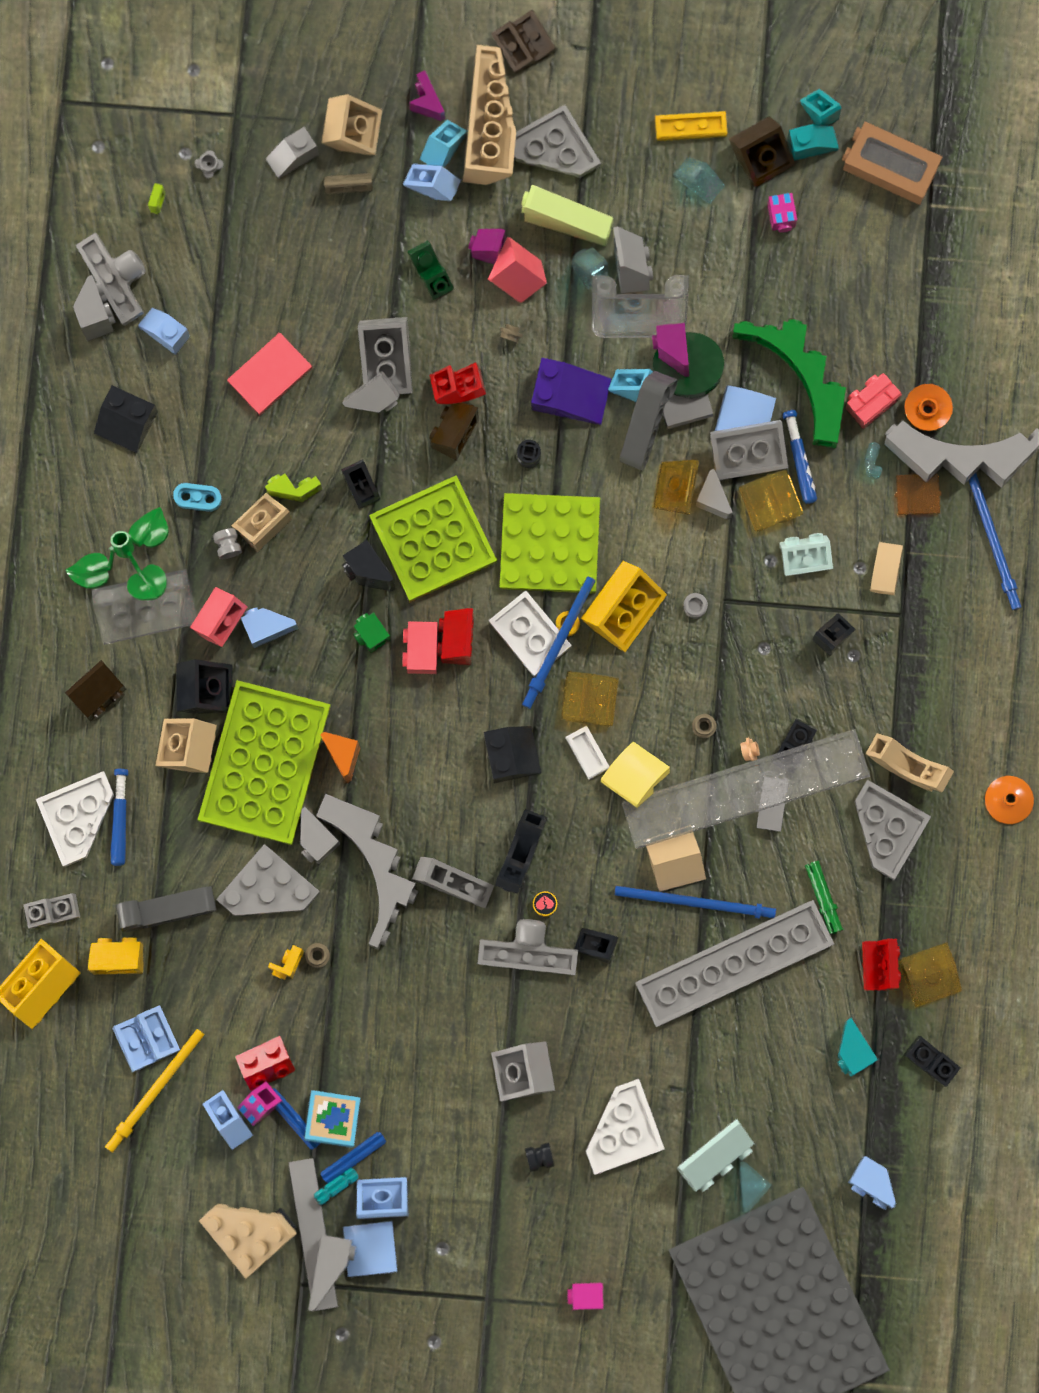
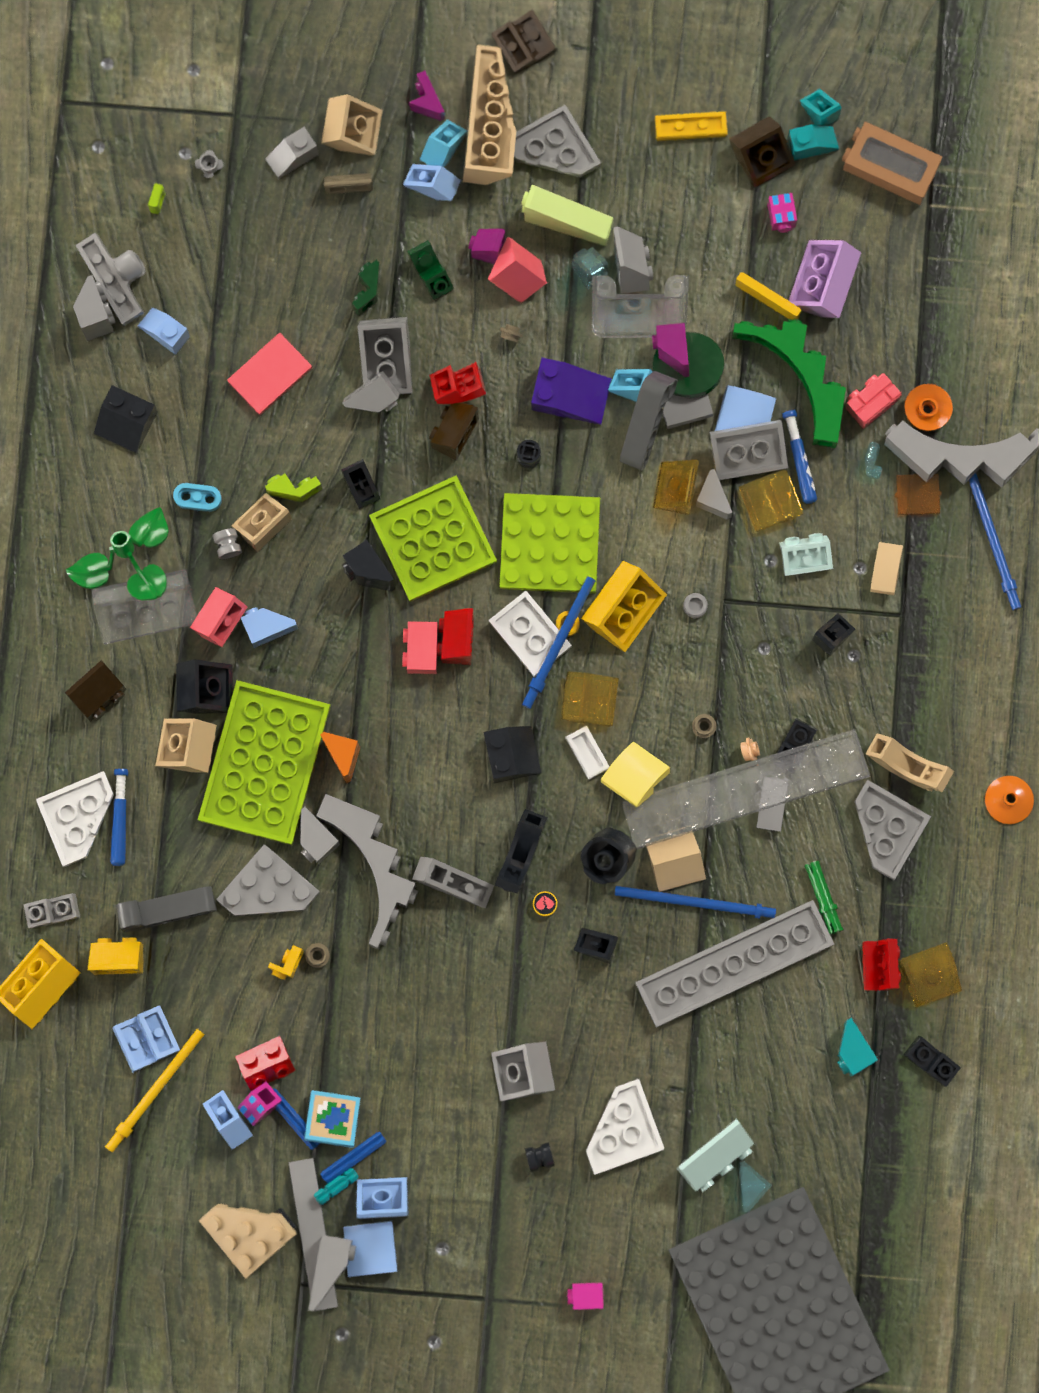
green brick [353,612,391,653] -> none
light grey plate [478,919,578,975] -> none
clear light blue slope [673,157,725,204] -> none
light blue slope [848,1156,896,1210] -> none
none -> dark green slope [352,259,381,316]
none -> black brick [580,827,636,884]
none -> yellow tile [735,272,801,320]
none -> lavender slope [789,240,861,318]

